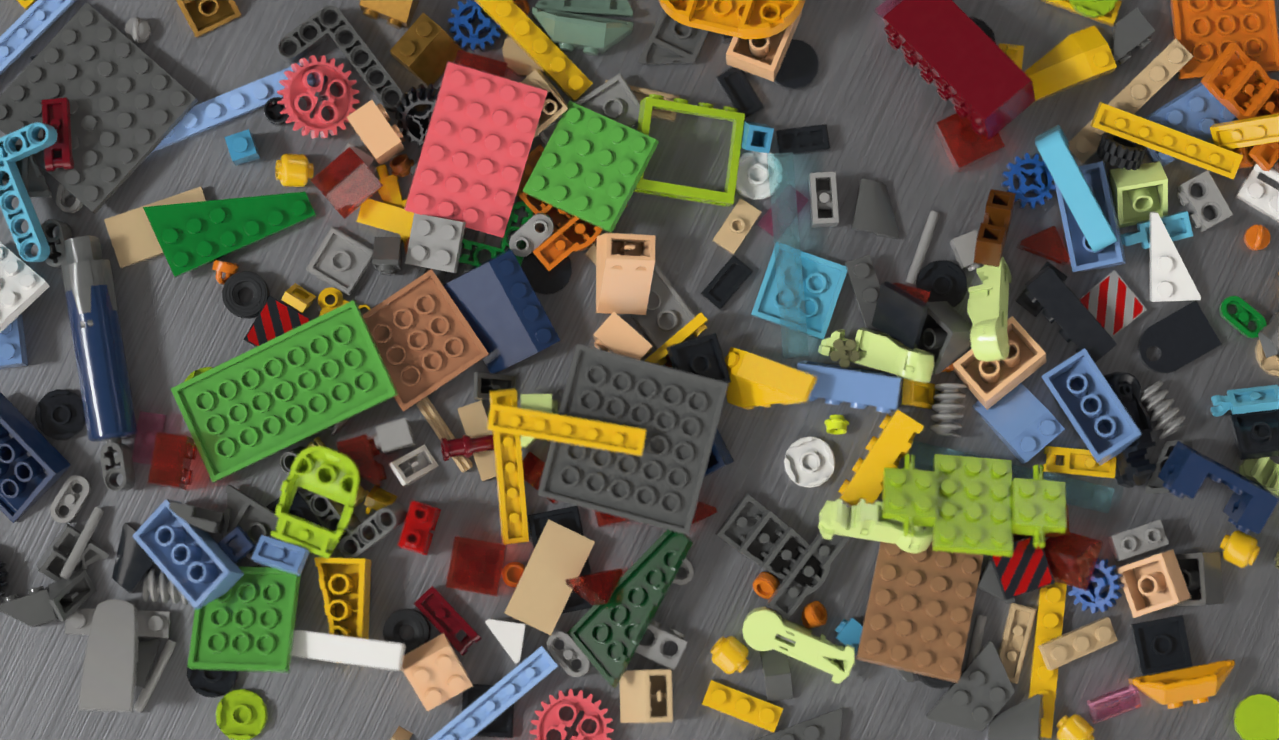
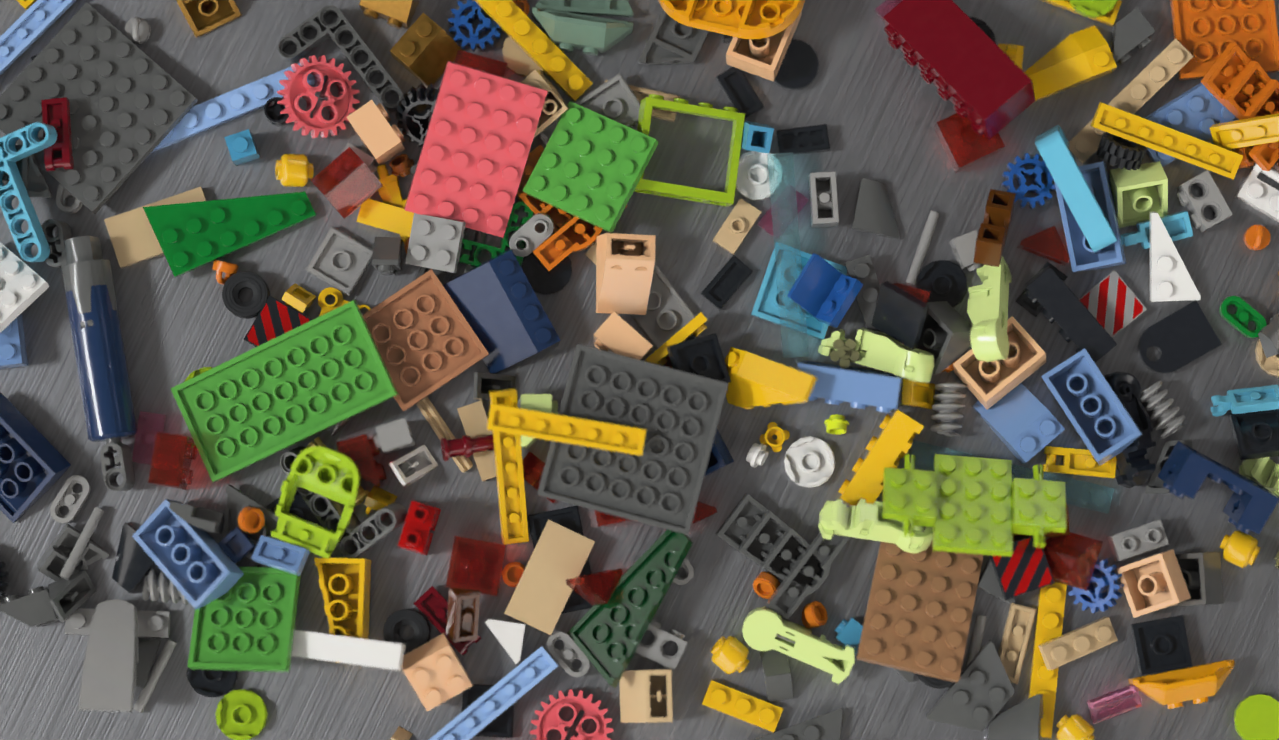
black tile [35,389,86,440] -> none
none -> orange tile [238,507,265,533]
none -> reddish brown slope [446,588,481,643]
none -> white plate [746,443,768,468]
none -> yellow plate [759,422,790,452]
none -> blue bracket [787,253,864,328]

